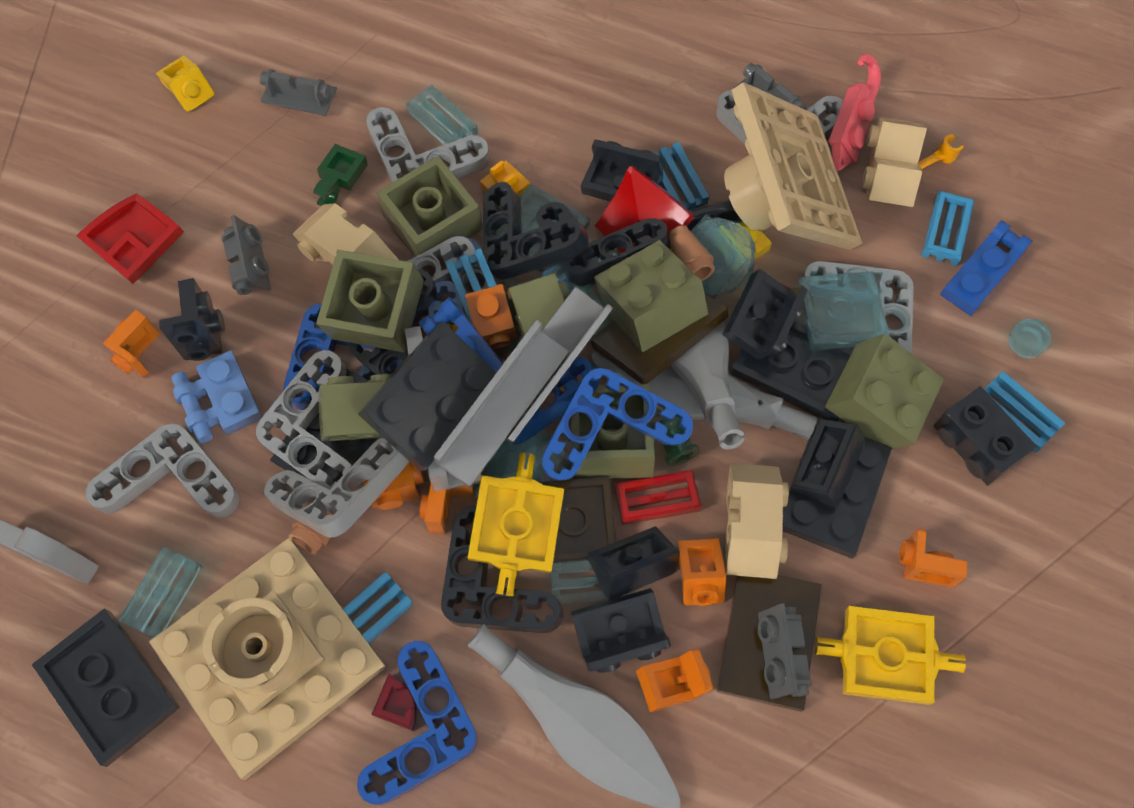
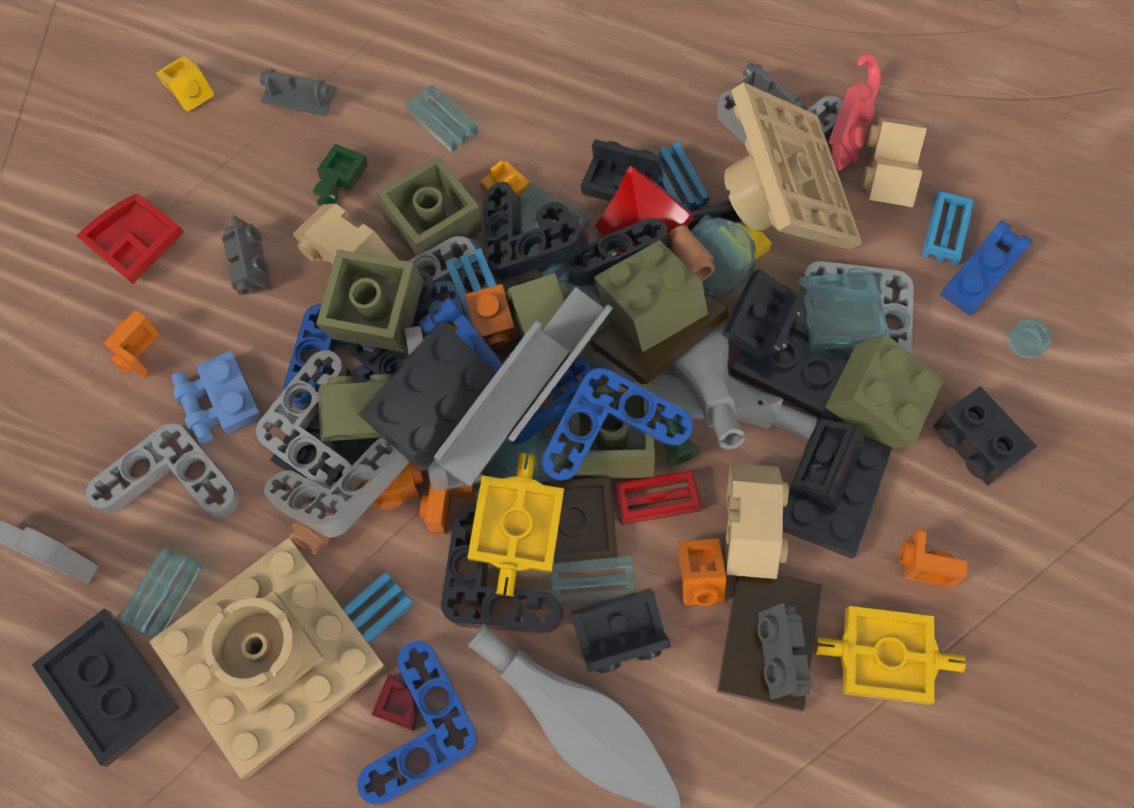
black bracket [159,278,225,361] -> none
light grey beam [366,107,490,183] -> none
black slope [588,526,680,601] -> none
orange bracket [636,649,713,713] -> none
light orange hand [918,134,964,170] -> none
dark azure tile [984,371,1065,453] -> none

